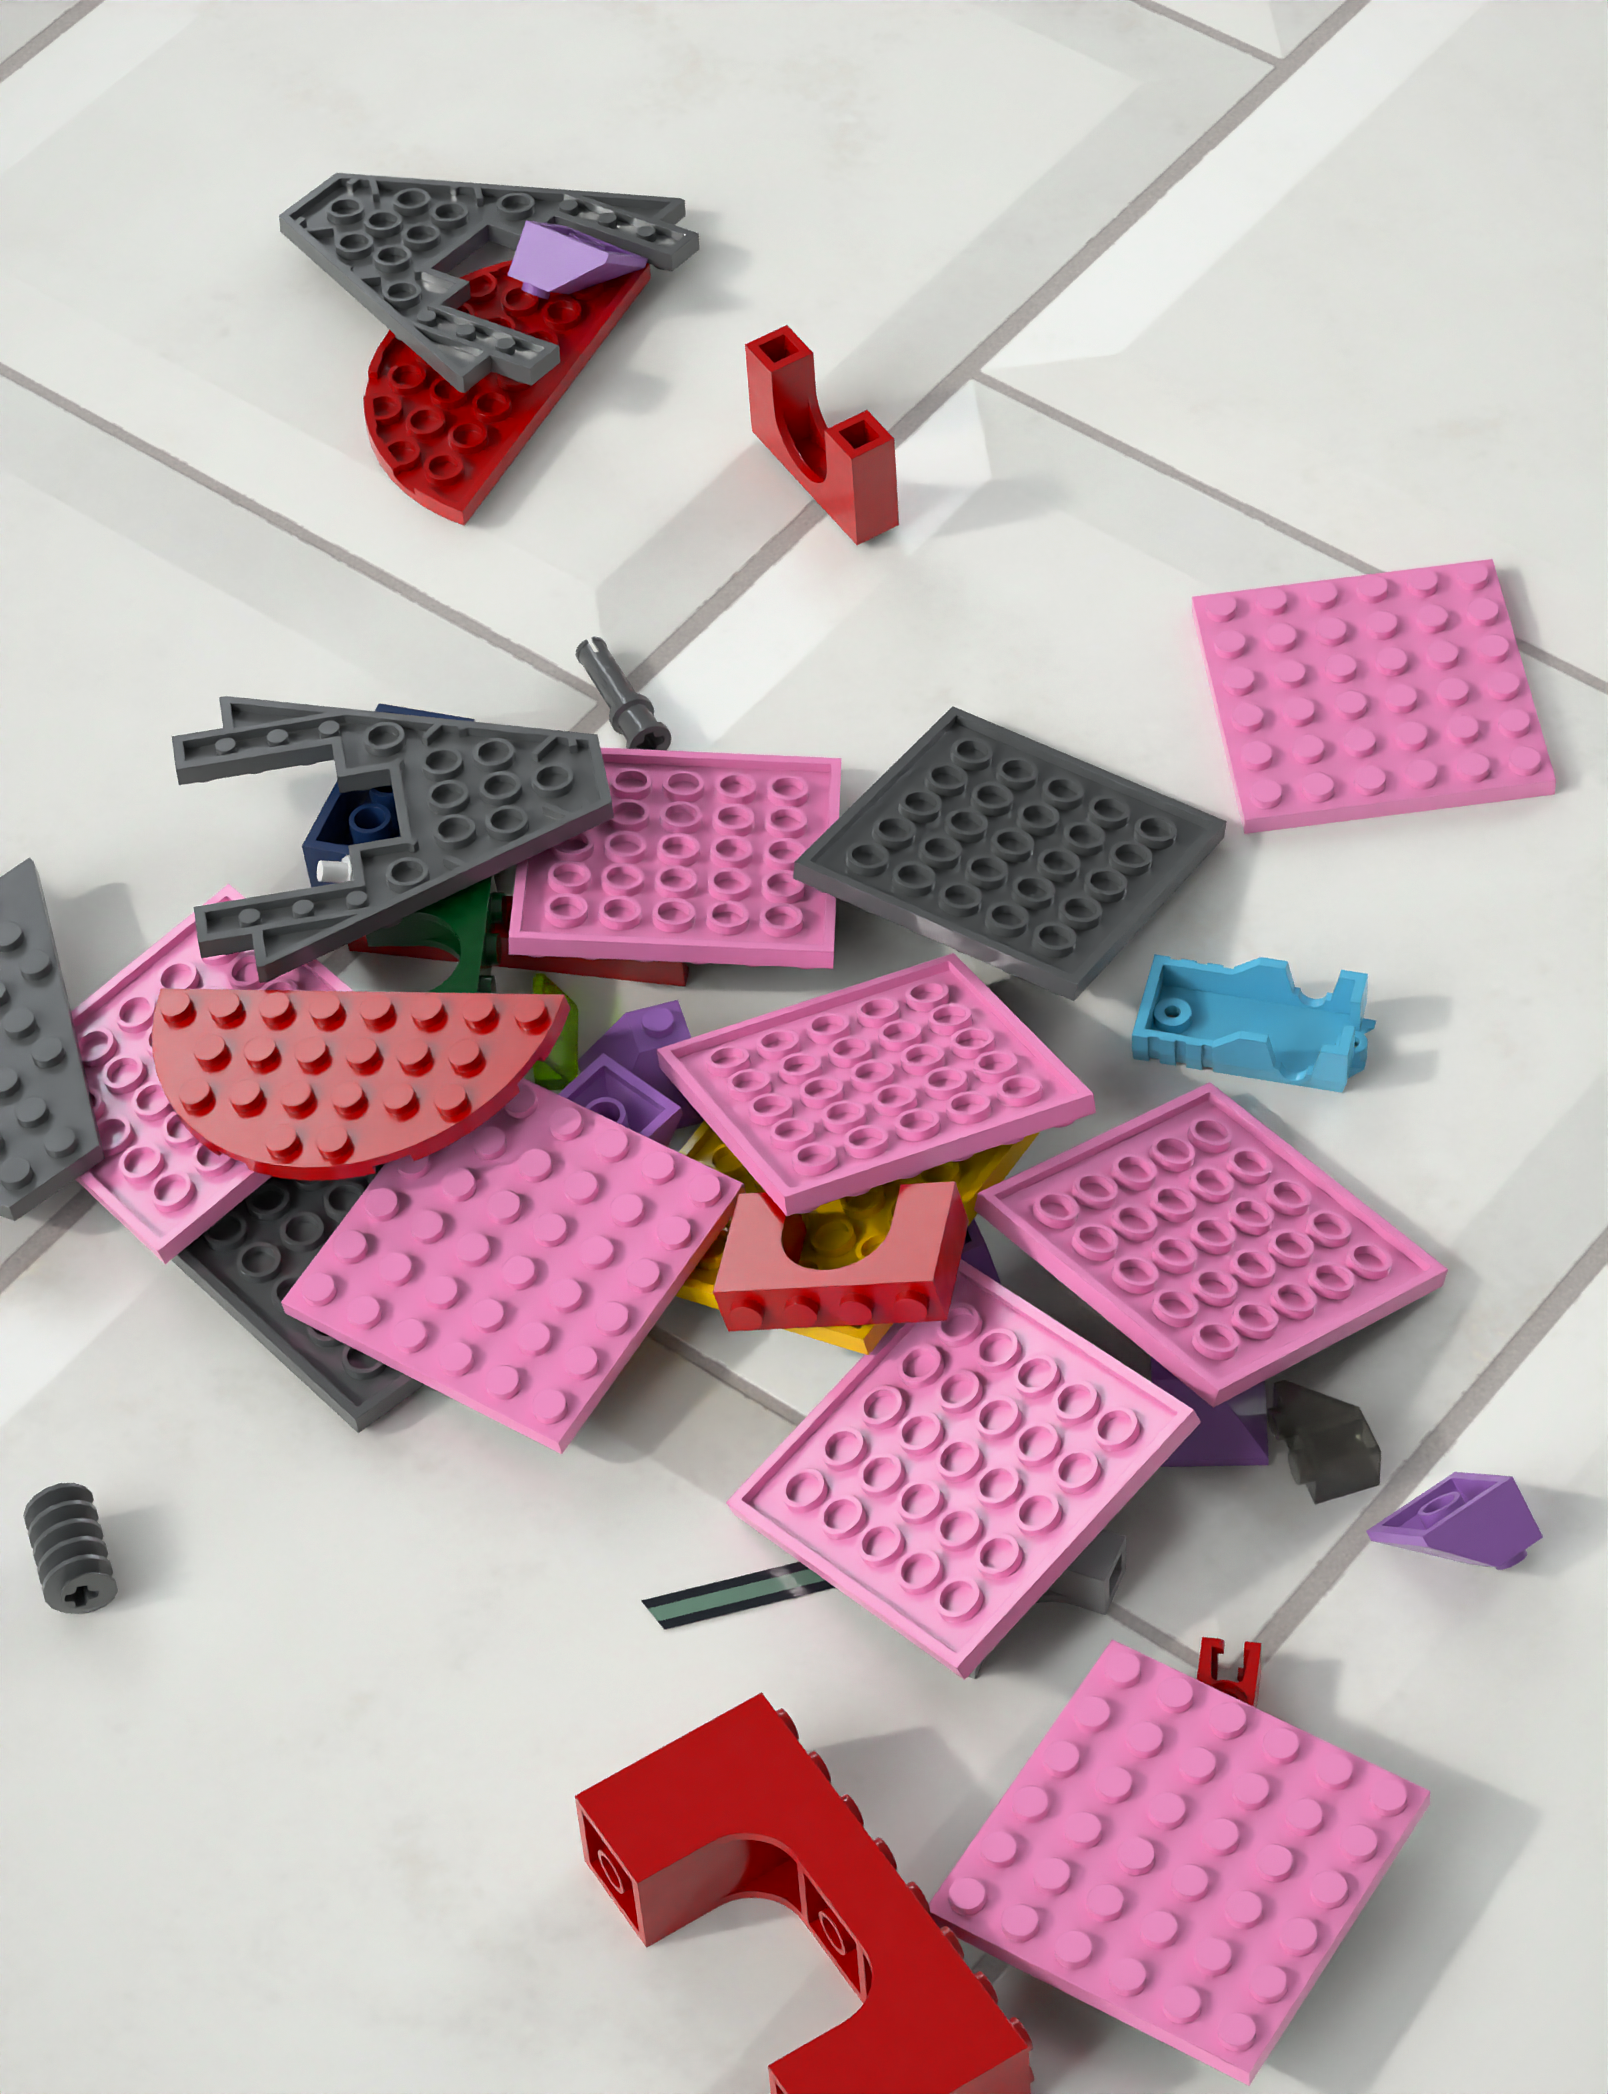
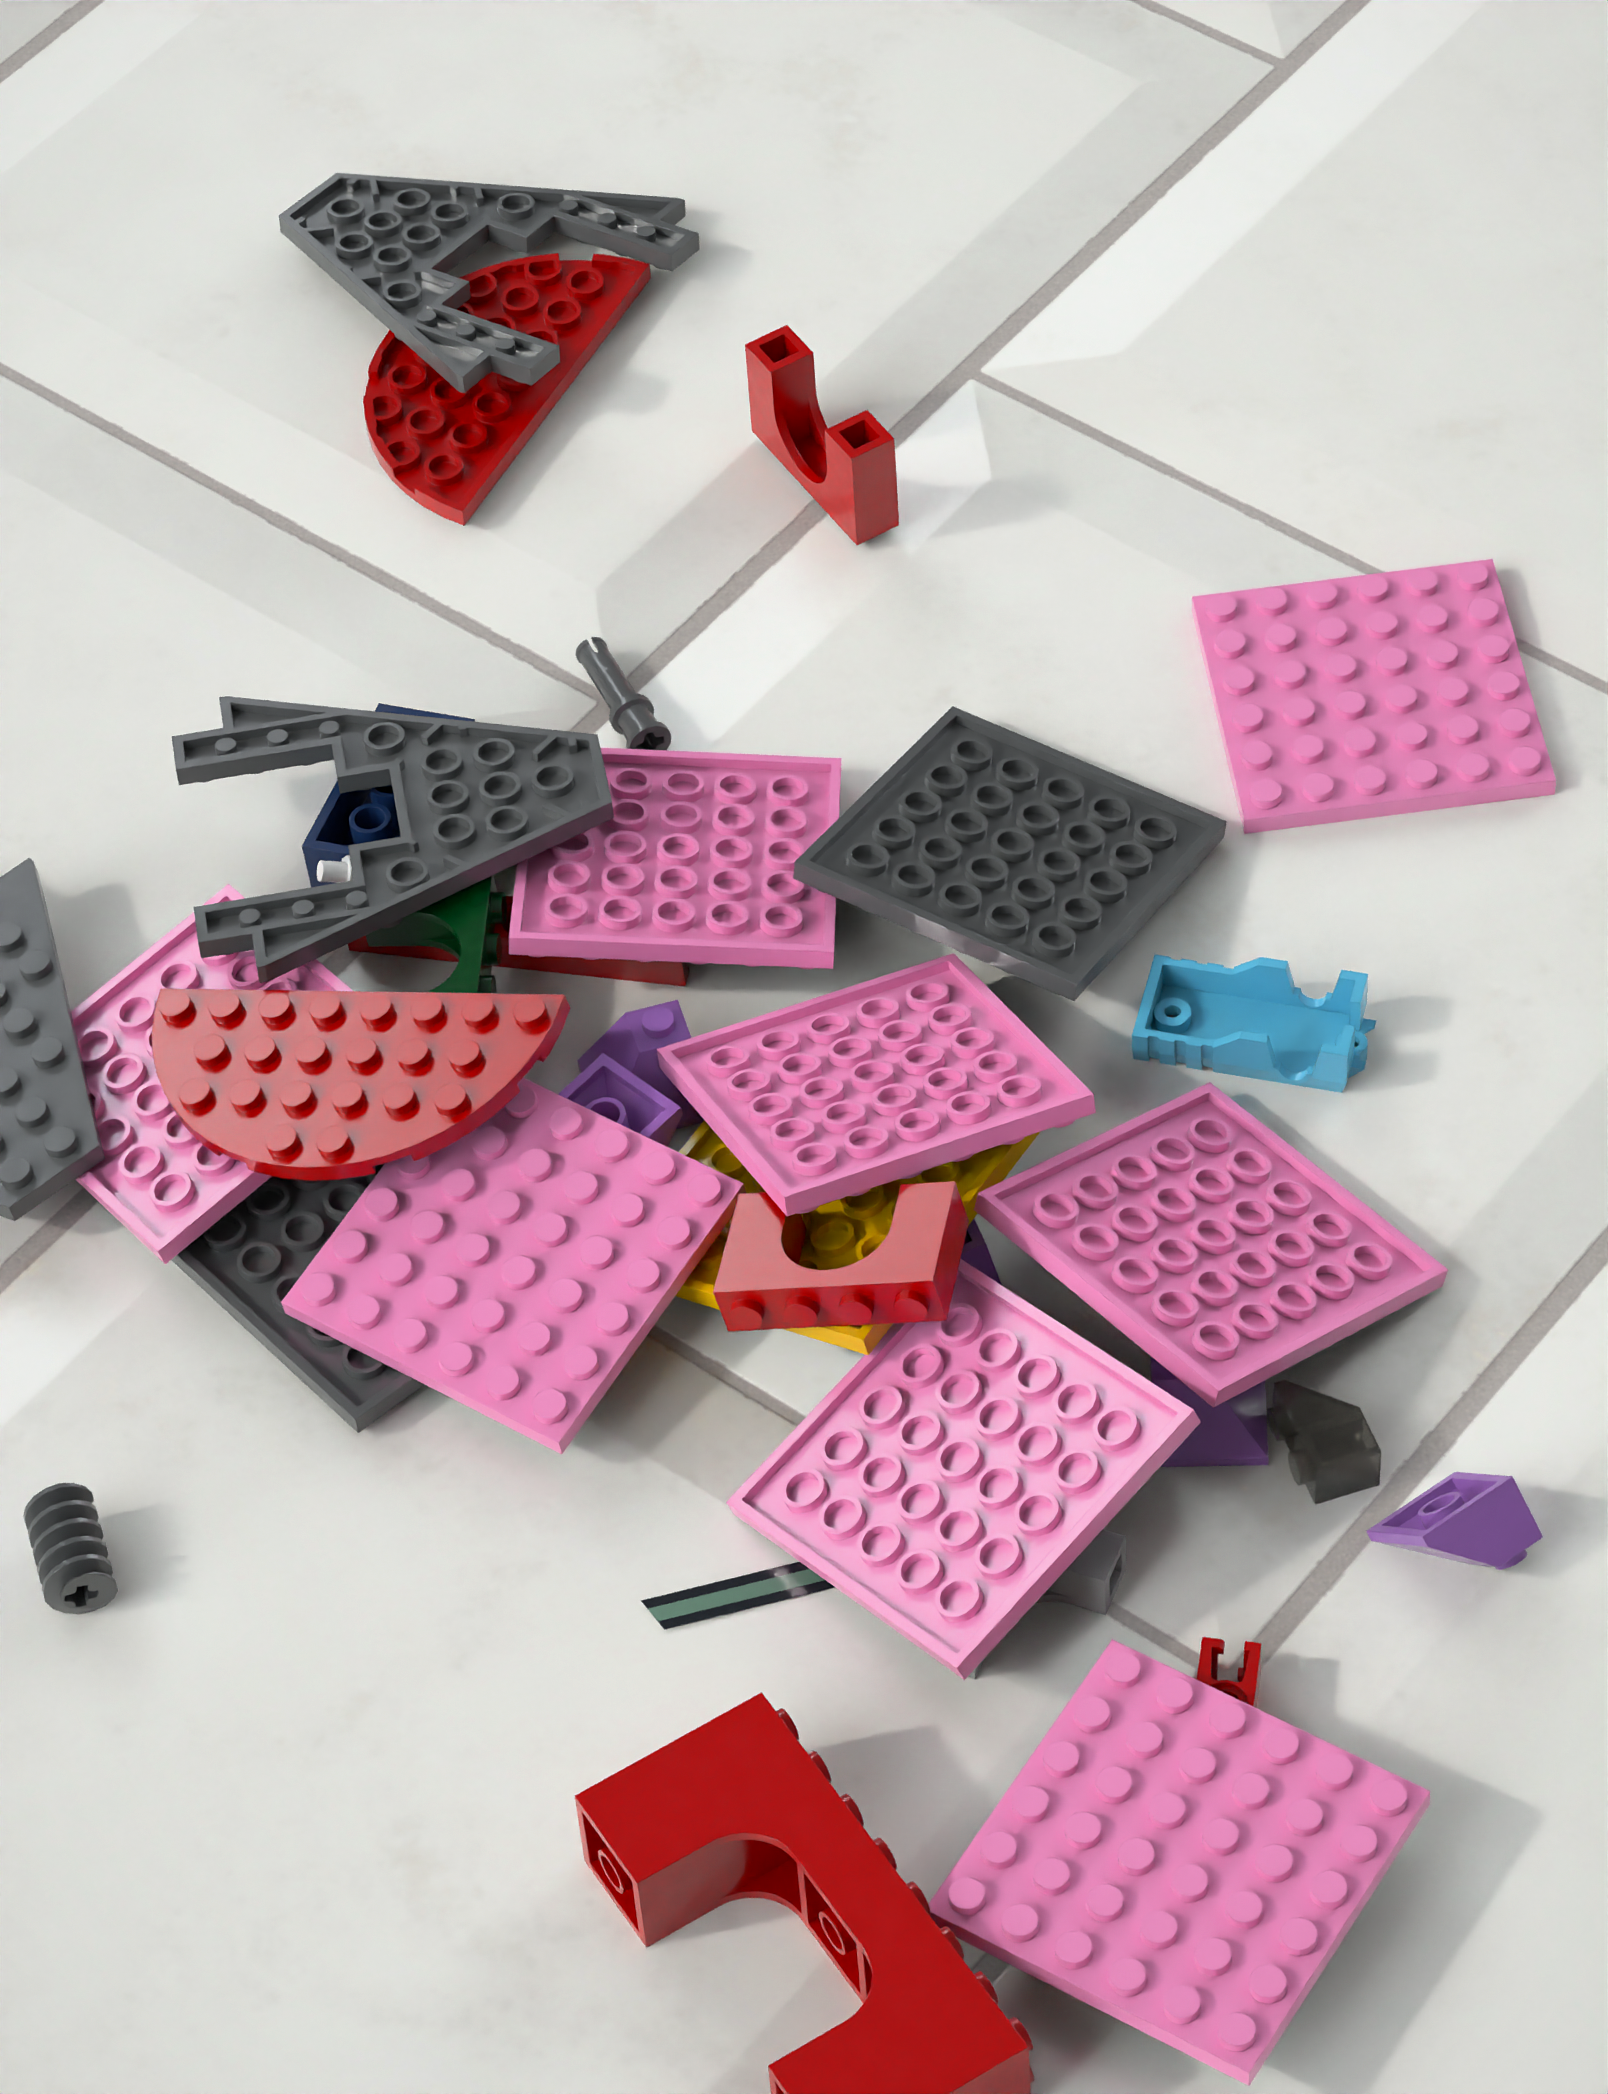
slope [508,220,648,299] -> none
clear neon green slope [532,973,579,1090] -> none

